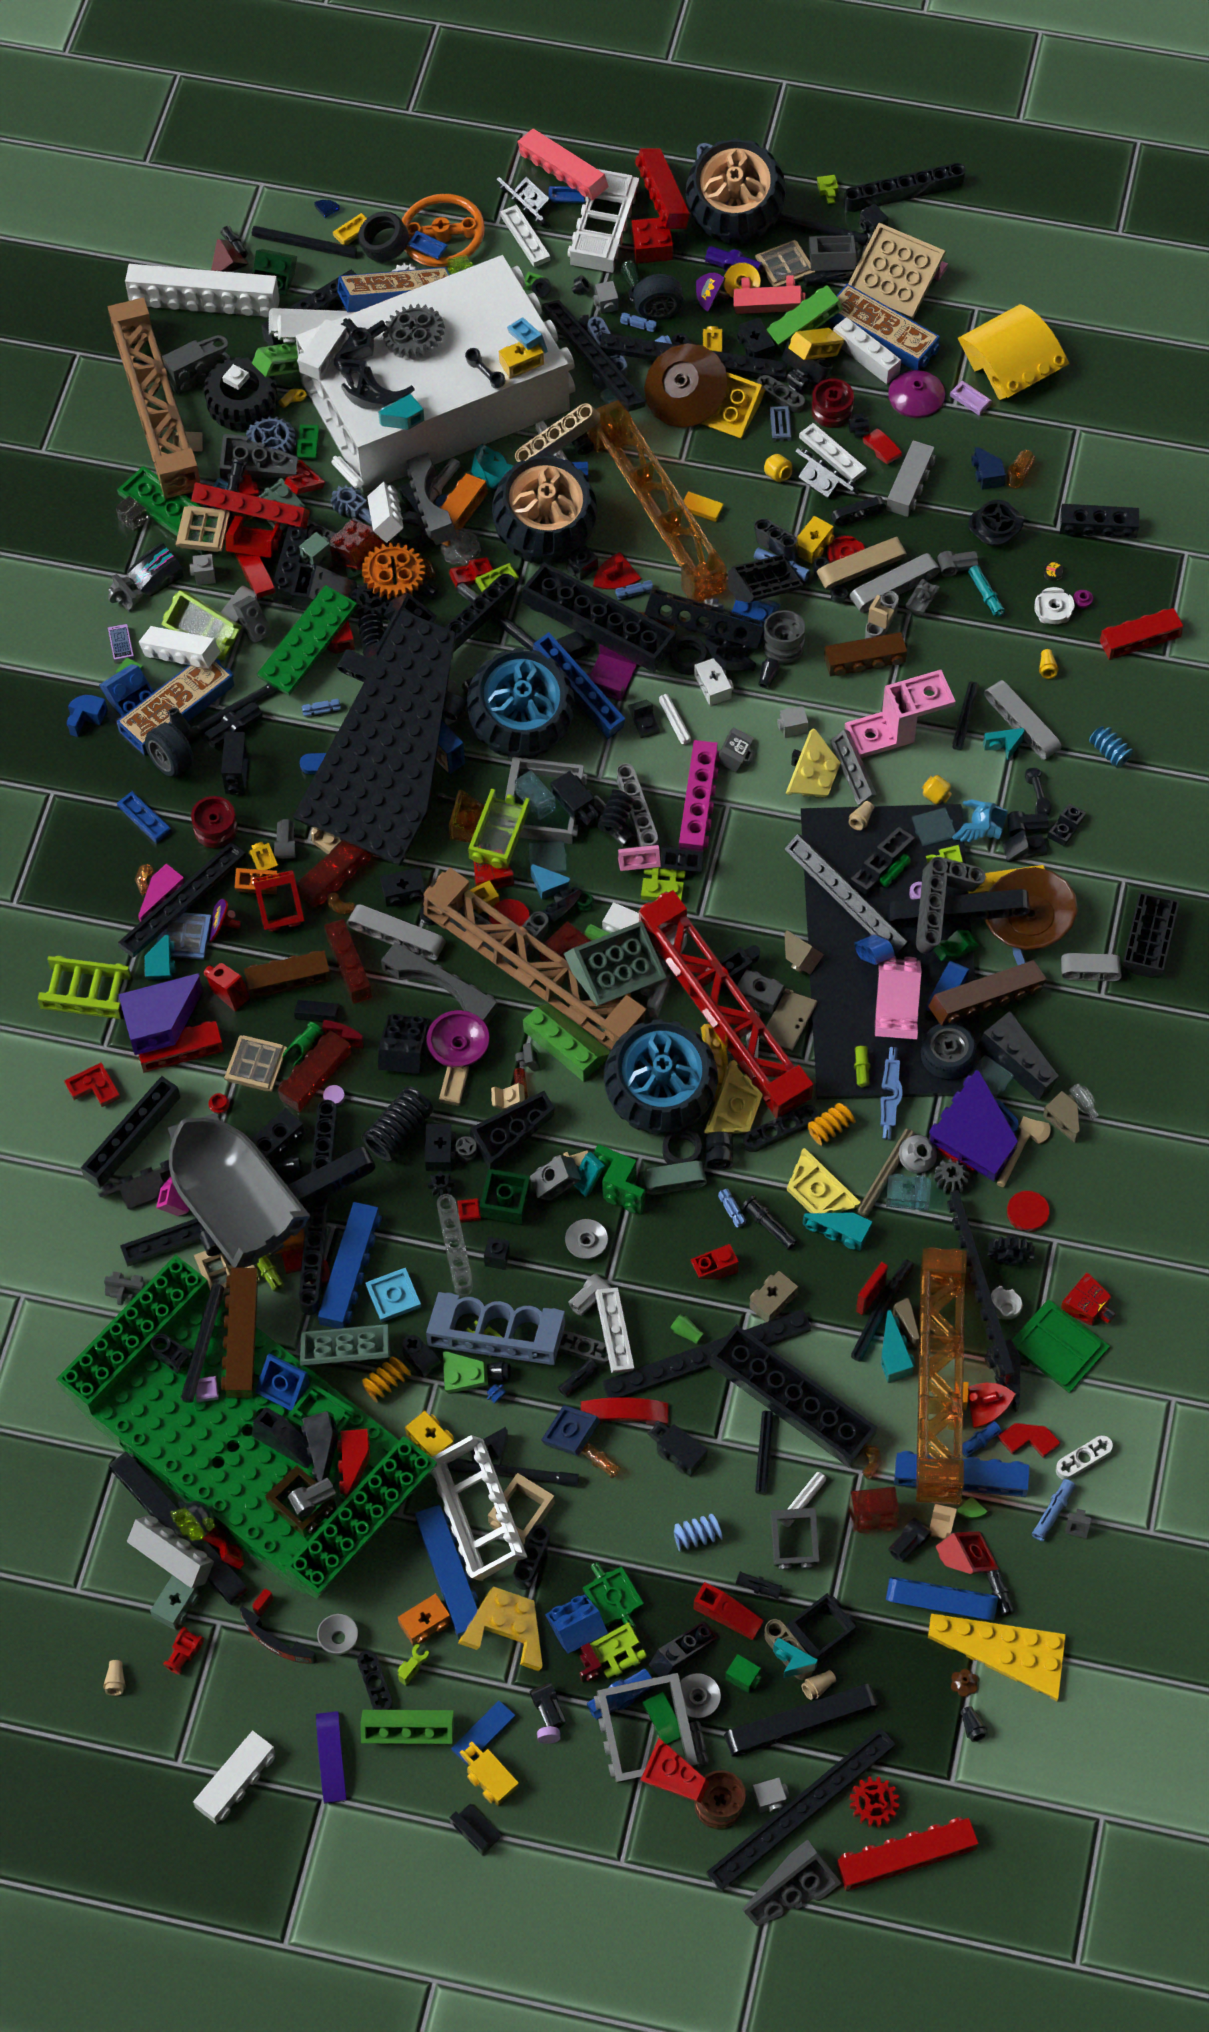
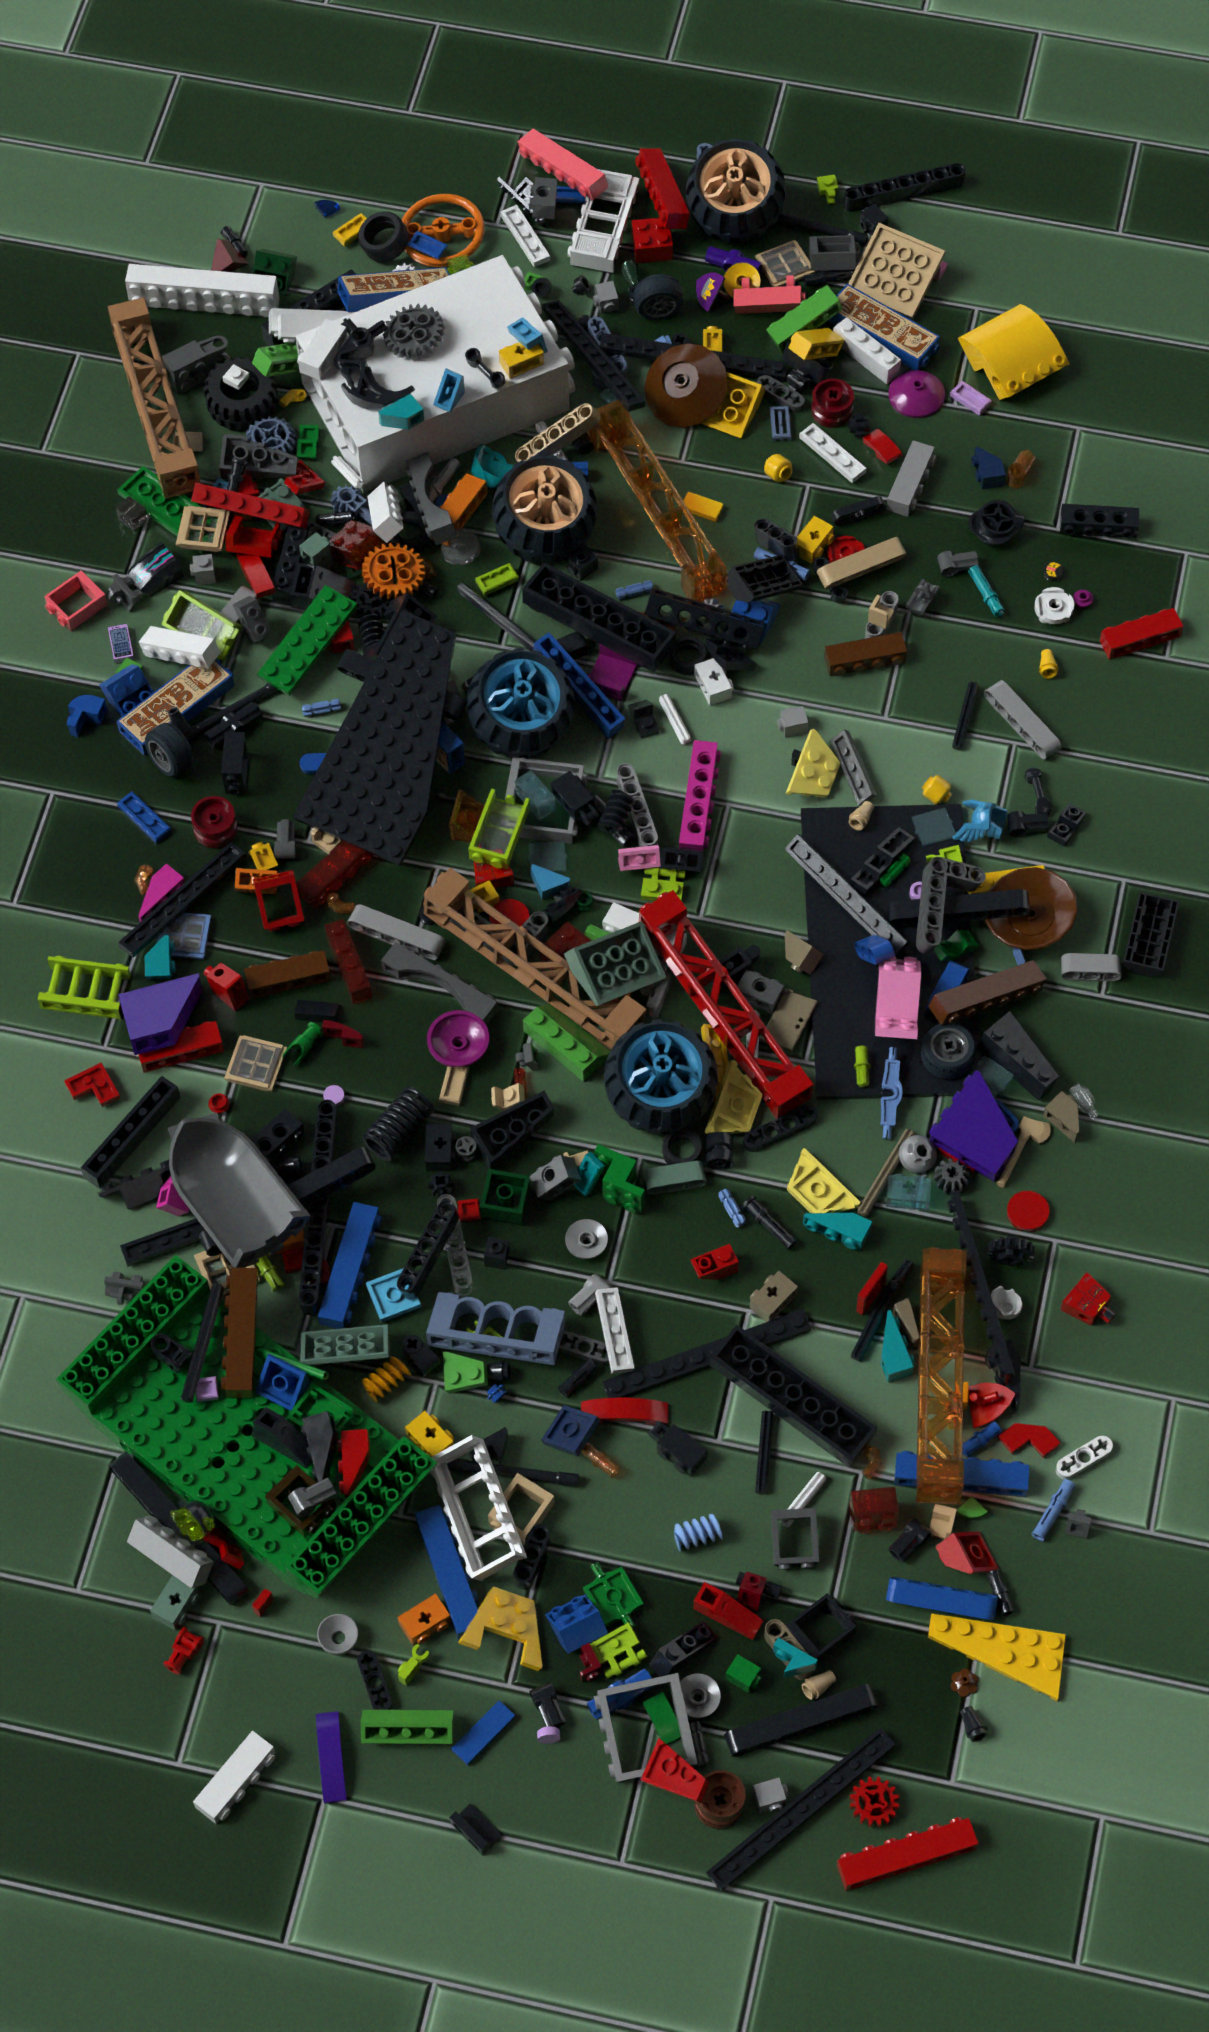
tan cone [103,1660,126,1696] -> none
shield [209,899,240,943] -> none
black slope [239,1606,317,1664] -> none
black axle [251,226,357,258] -> none
clear red brick [278,1030,351,1112] -> none
black slope [378,1014,429,1074] -> none
black brick [380,868,425,907] -> none
black beam [445,573,515,652] -> none
red slope [449,557,493,587] -> none
yellow brick [459,1741,519,1806] -> none
red shield [593,552,641,590] -> none
medium blue axle [620,313,657,332] -> none
bright green cone [670,1314,704,1344] -> none
dark grey piece [718,727,755,772] -> none
black brick [737,318,775,359] -> none
dark grey wedge [743,1840,841,1926] -> none
black cone [758,658,780,689] -> none
dark grey wheel [763,610,805,664] -> none
bracket [795,448,860,499] -> none
light orange piece [808,1103,856,1146] -> none
bright pink bracket [845,670,956,758] -> none
light grey beam [849,553,940,613] -> none
teal slope [983,728,1024,760] -> none
black slope [1002,830,1047,862] -> none
green piece [1012,1299,1110,1393] -> none
dark azure piece [1089,726,1133,768] -> none
none -> coral window [44,570,108,631]
none -> green piece [256,1348,329,1380]
none -> black pin [316,511,356,527]
none -> black beam [397,1200,460,1300]
none -> dark azure slope [433,368,465,412]
none -> dark grey brick [529,177,557,219]
none -> dark red bracket [737,1572,767,1611]

